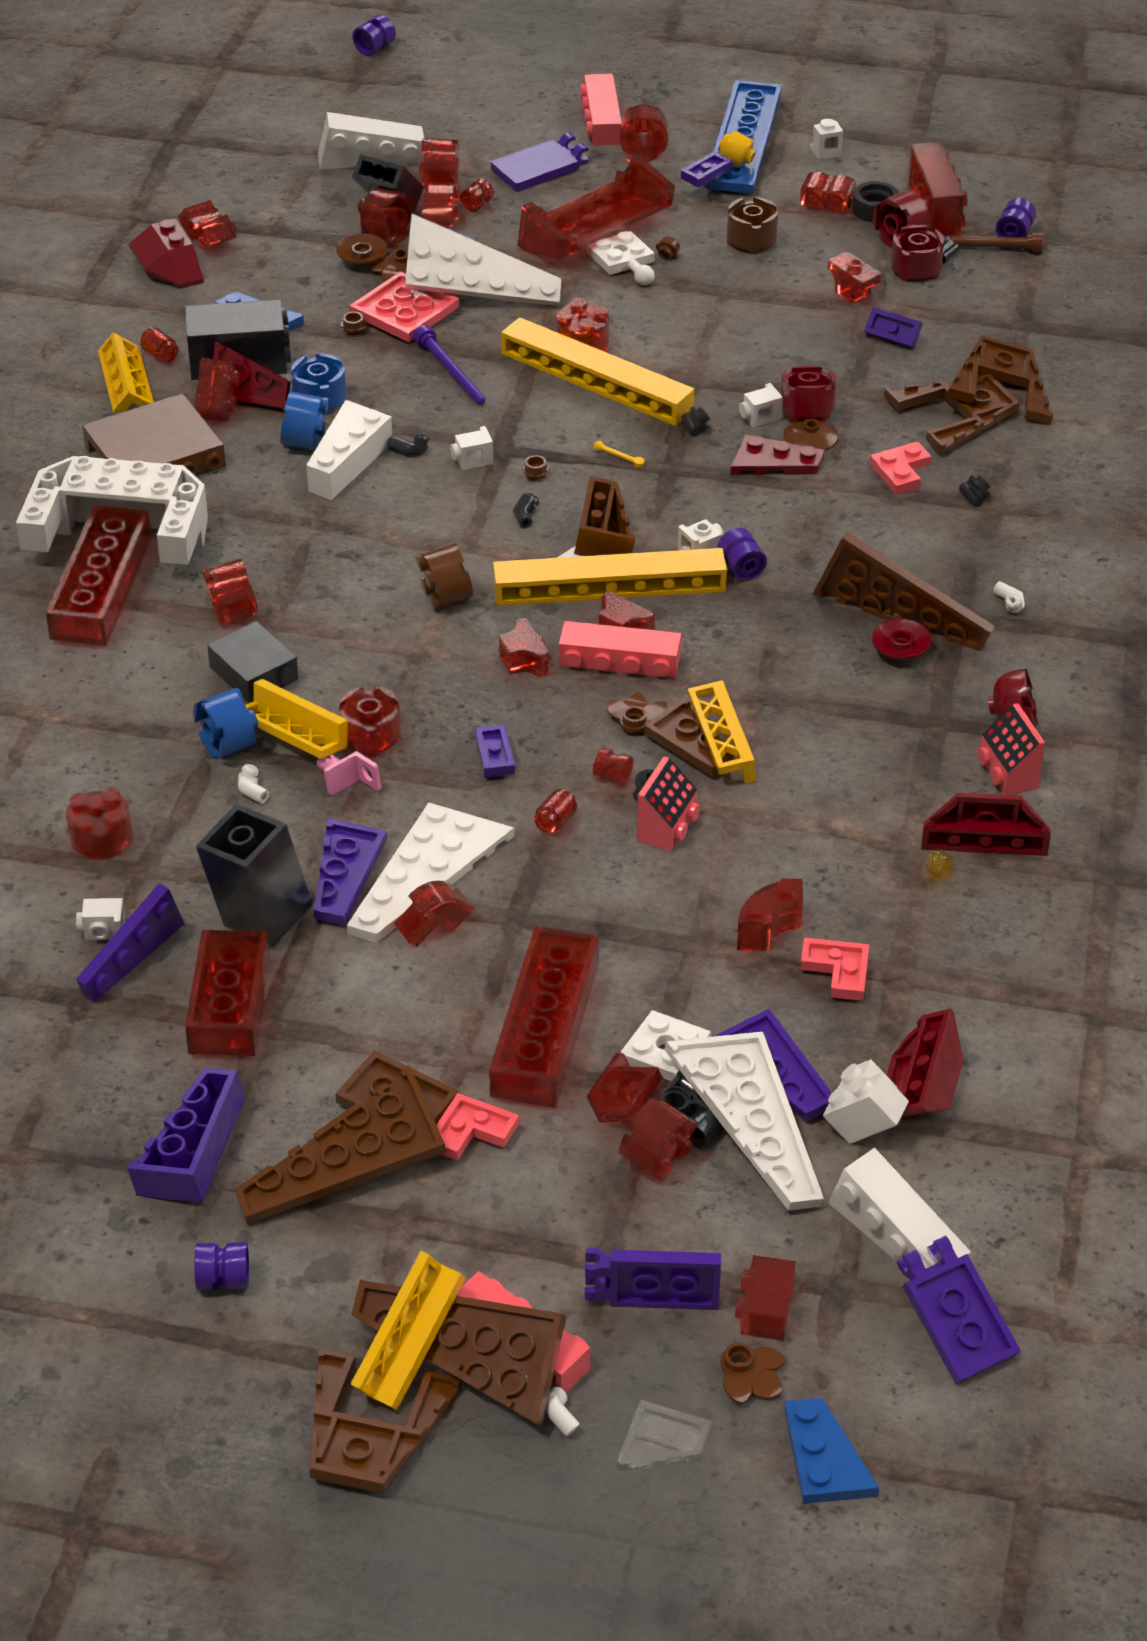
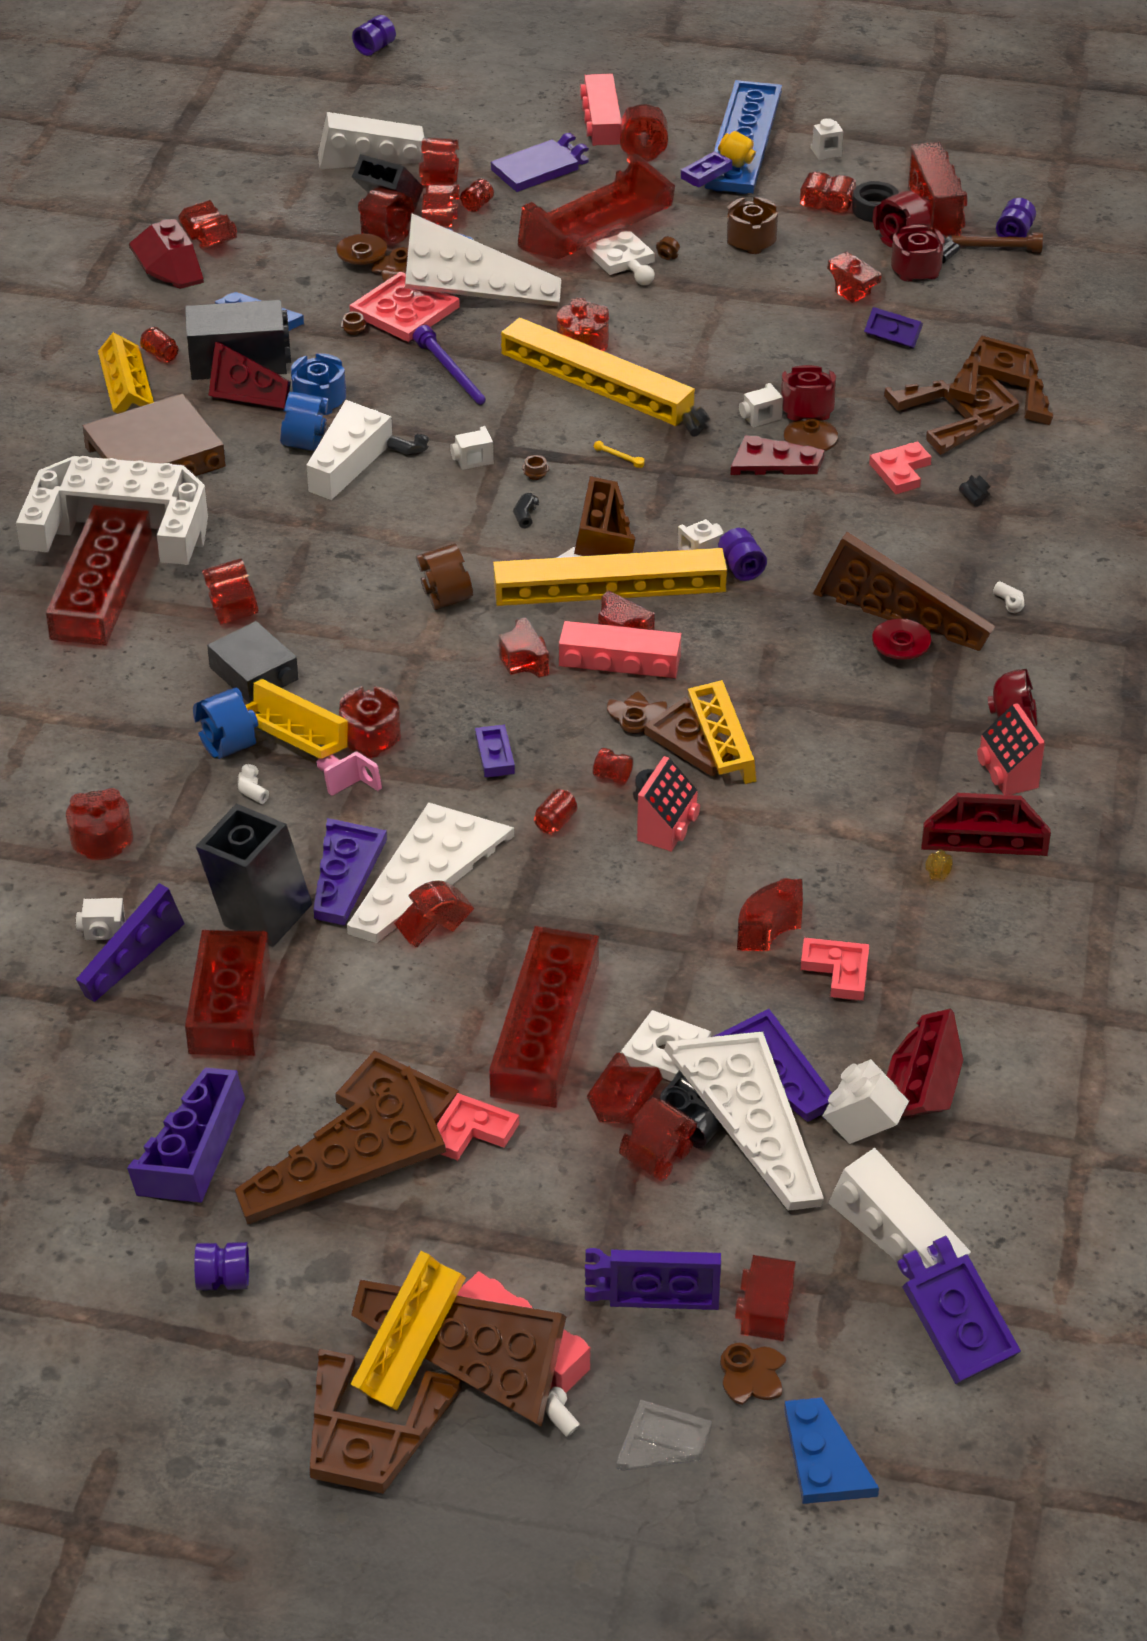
clear red brick [195,359,240,421] -> none

